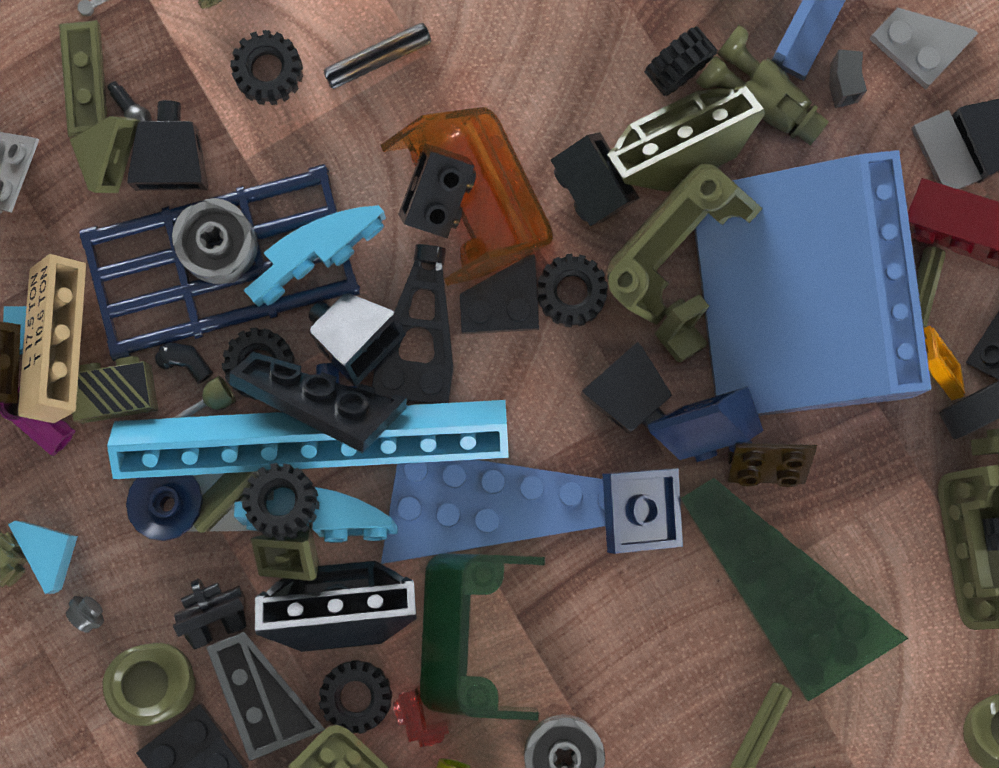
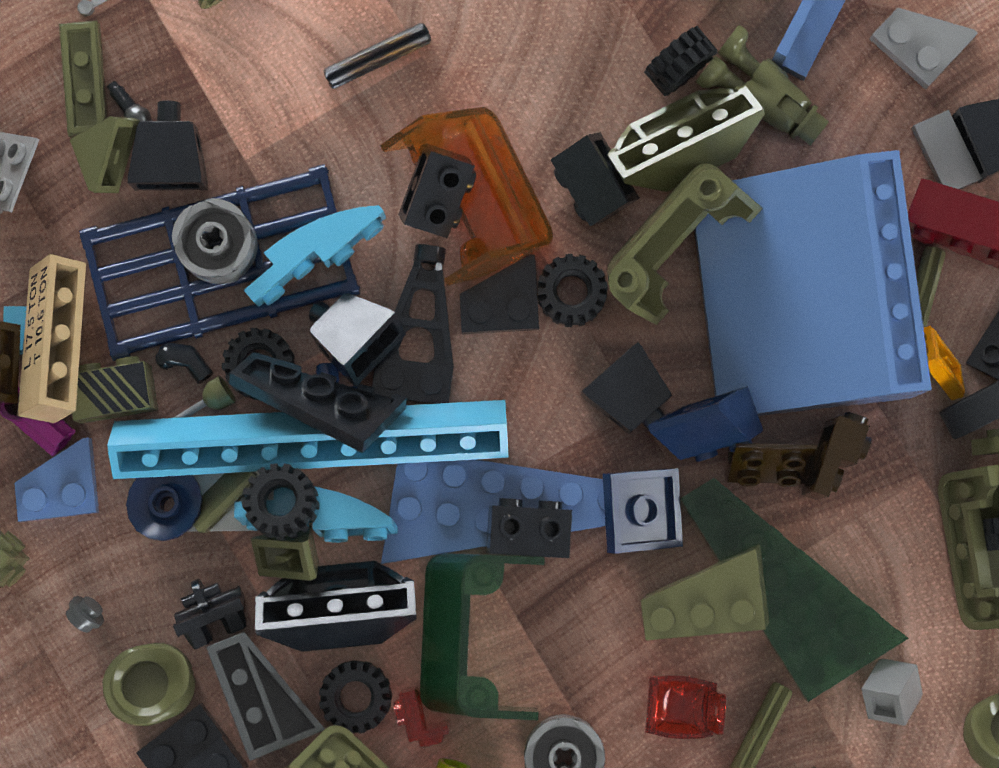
medium azure slope [8,521,78,594] -> none
black tyre [231,30,303,105] -> none
olive bracket [655,294,709,363] -> none
dark grey piece [829,50,867,108] -> none
none -> medium blue wing [14,437,99,522]
none -> black brick [486,498,572,558]
none -> olive wedge [641,543,769,640]
none -> clear red piece [645,675,726,739]
none -> dark brown plate [801,412,872,500]
none -> light grey panel [861,659,923,726]

